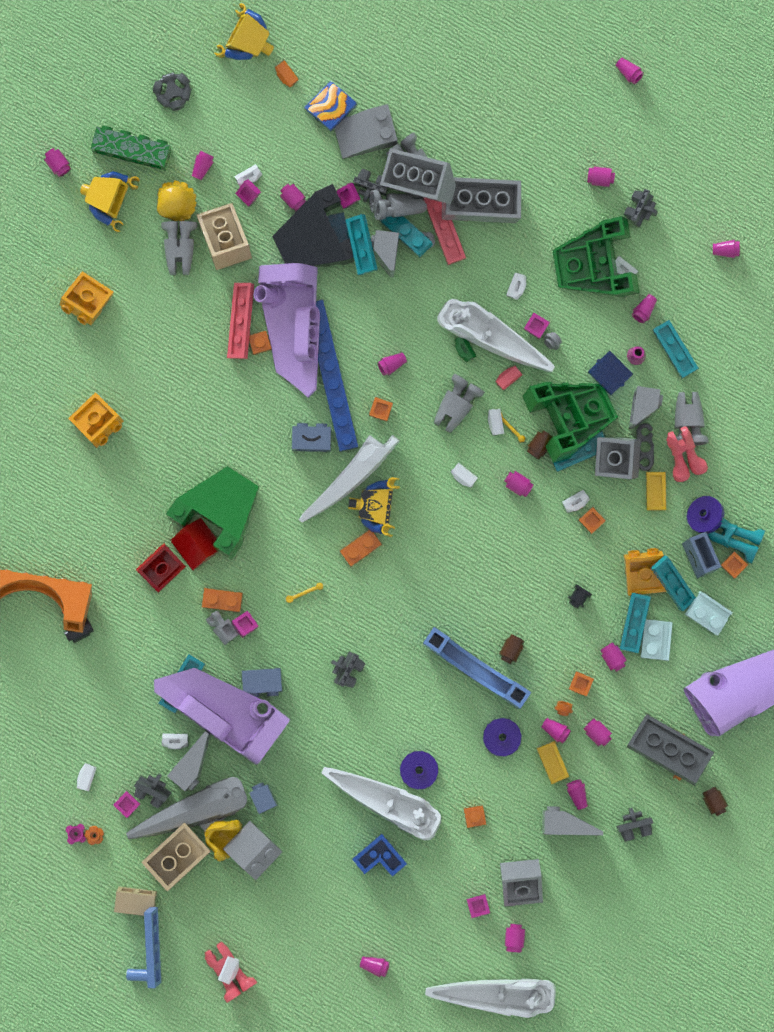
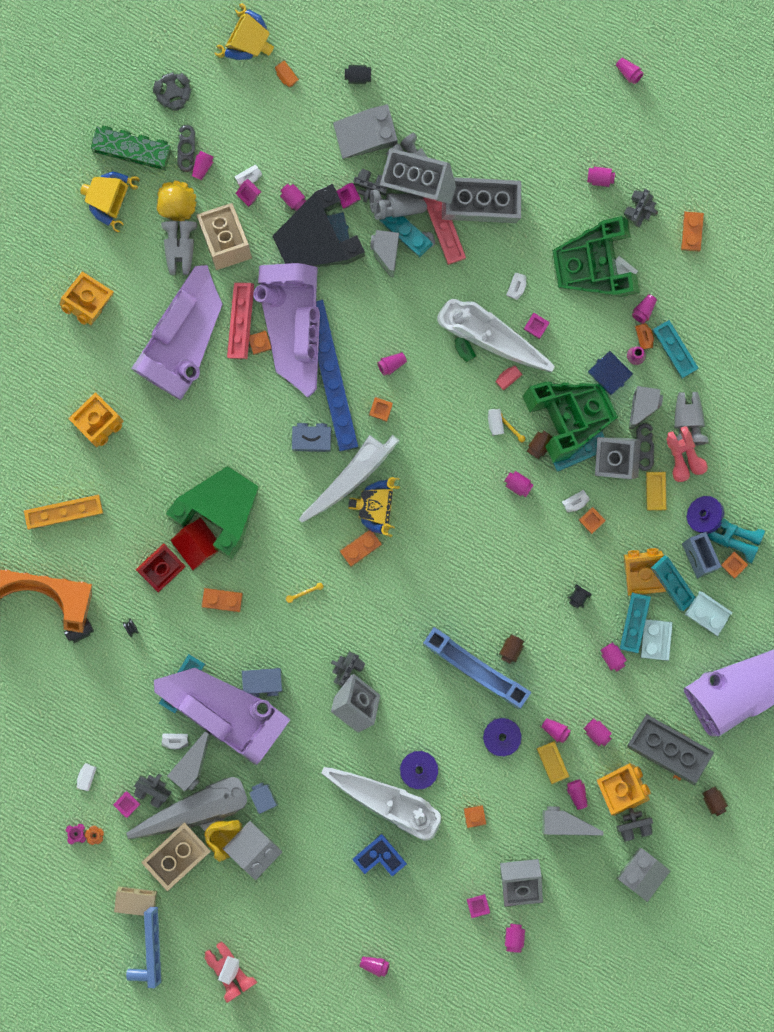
dark pink brick [44,148,71,177] -> none
light grey plate [206,611,239,645] -> none
dark pink plate [231,611,258,638] -> none
slope [304,81,357,132] -> none
teal plate [345,214,378,275] -> none
white piece [425,979,556,1018] -> none
light grey piece [434,374,485,433] -> none
white piece [451,463,478,487] -> none
light grey plate [544,332,562,350] -> none
orange plate [554,701,573,716] -> none
orange plate [569,671,594,697] -> none
dark pink cone [713,239,740,258] -> none
none -> light orange plate [24,495,103,530]
none -> black bush [123,618,139,637]
none -> lavender panel [131,265,222,400]
none -> dark grey piece [177,125,195,172]
none -> light grey slope [331,674,380,733]
none -> black brick [345,65,371,84]
none -> light orange plate [597,763,651,816]
none -> light grey slope [616,847,670,902]
none -> orange piece [635,323,654,350]
none -> orange plate [681,211,704,252]

